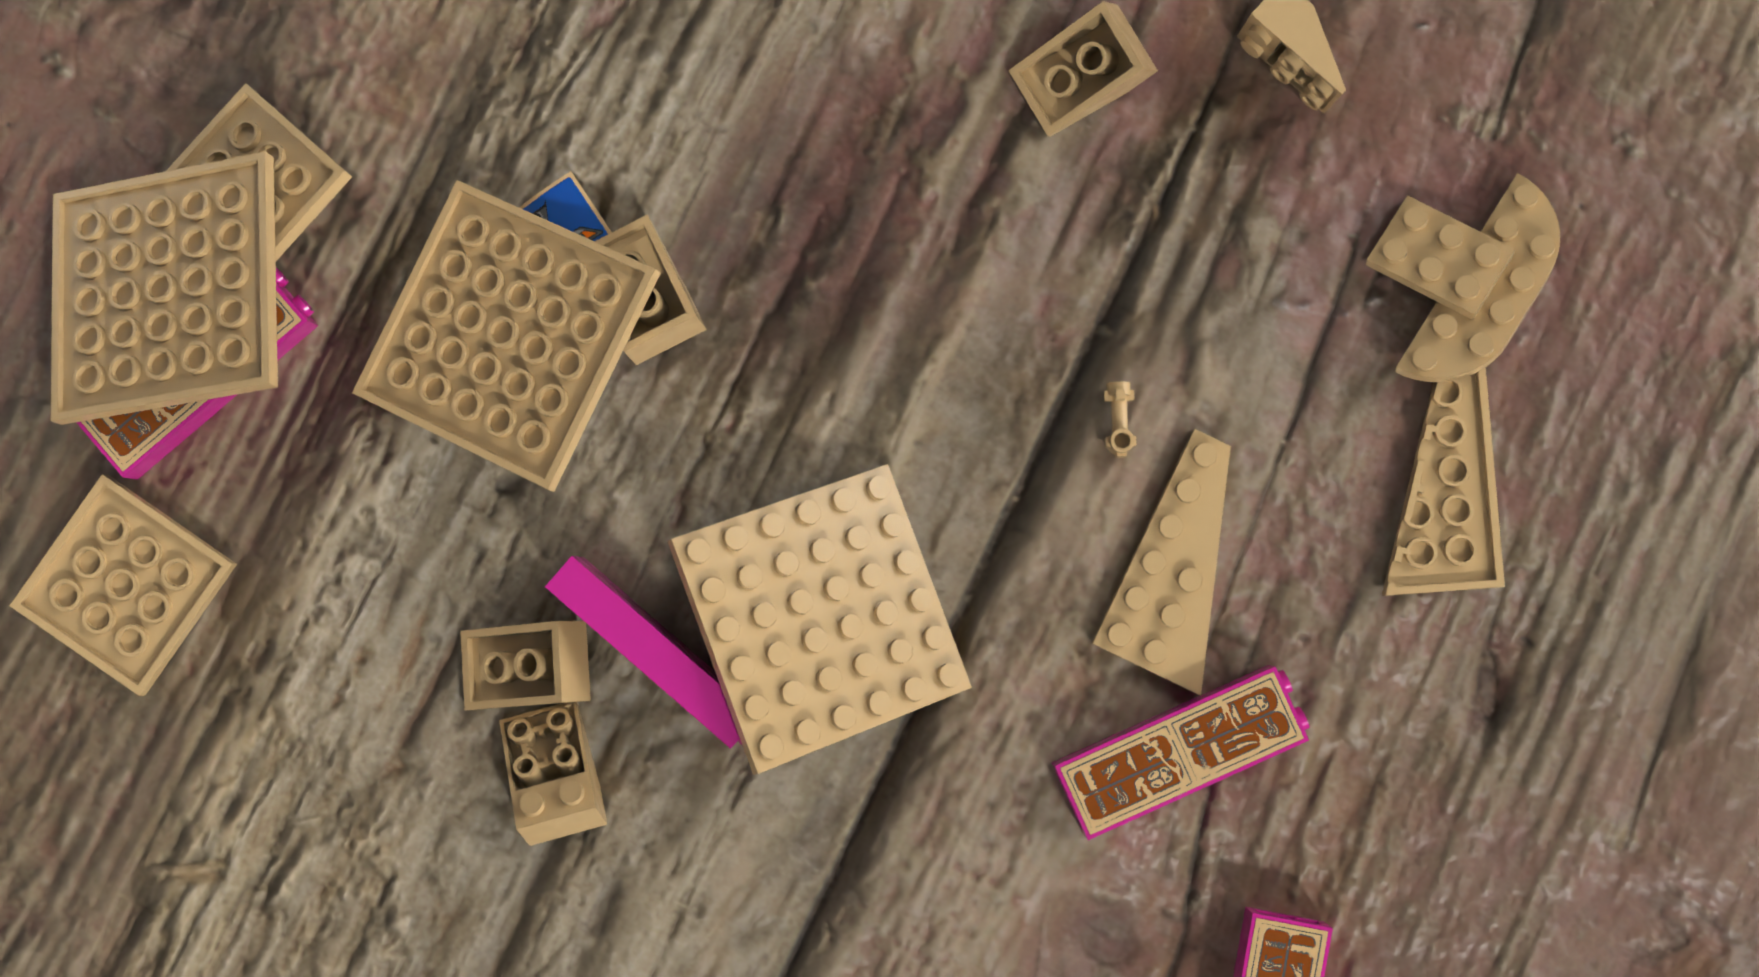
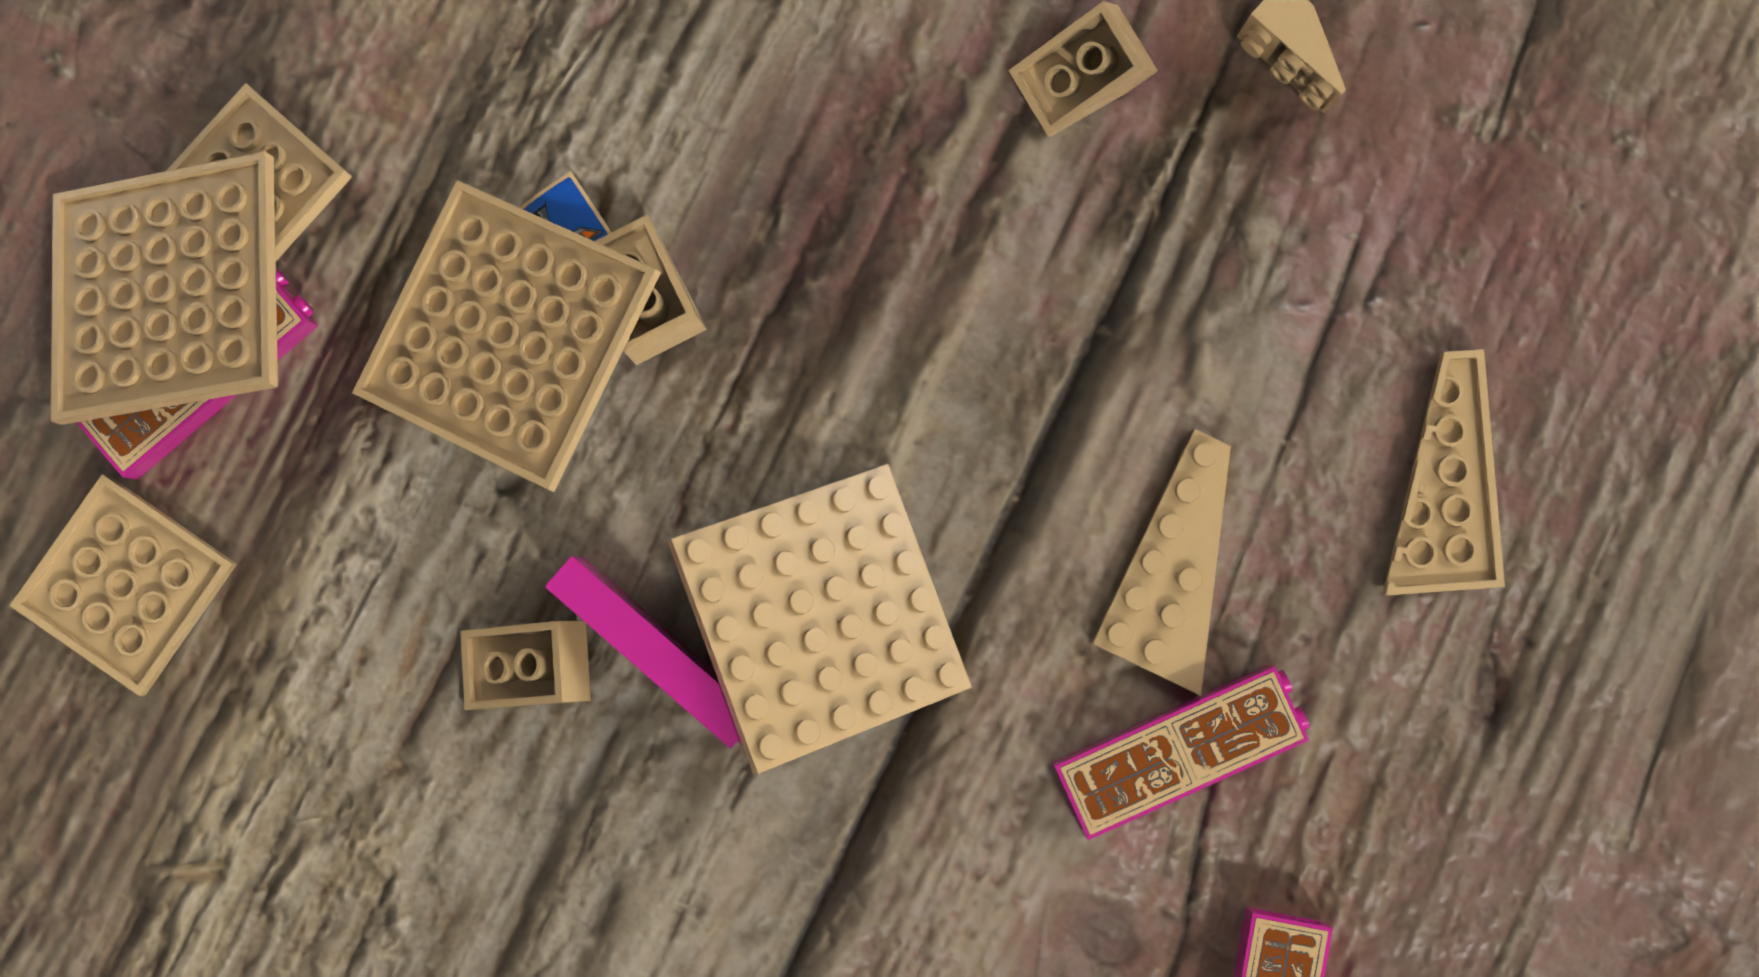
tan slope [499,702,607,846] -> none
tan bar [1103,381,1137,458] -> none
tan plate [1366,173,1560,382] -> none

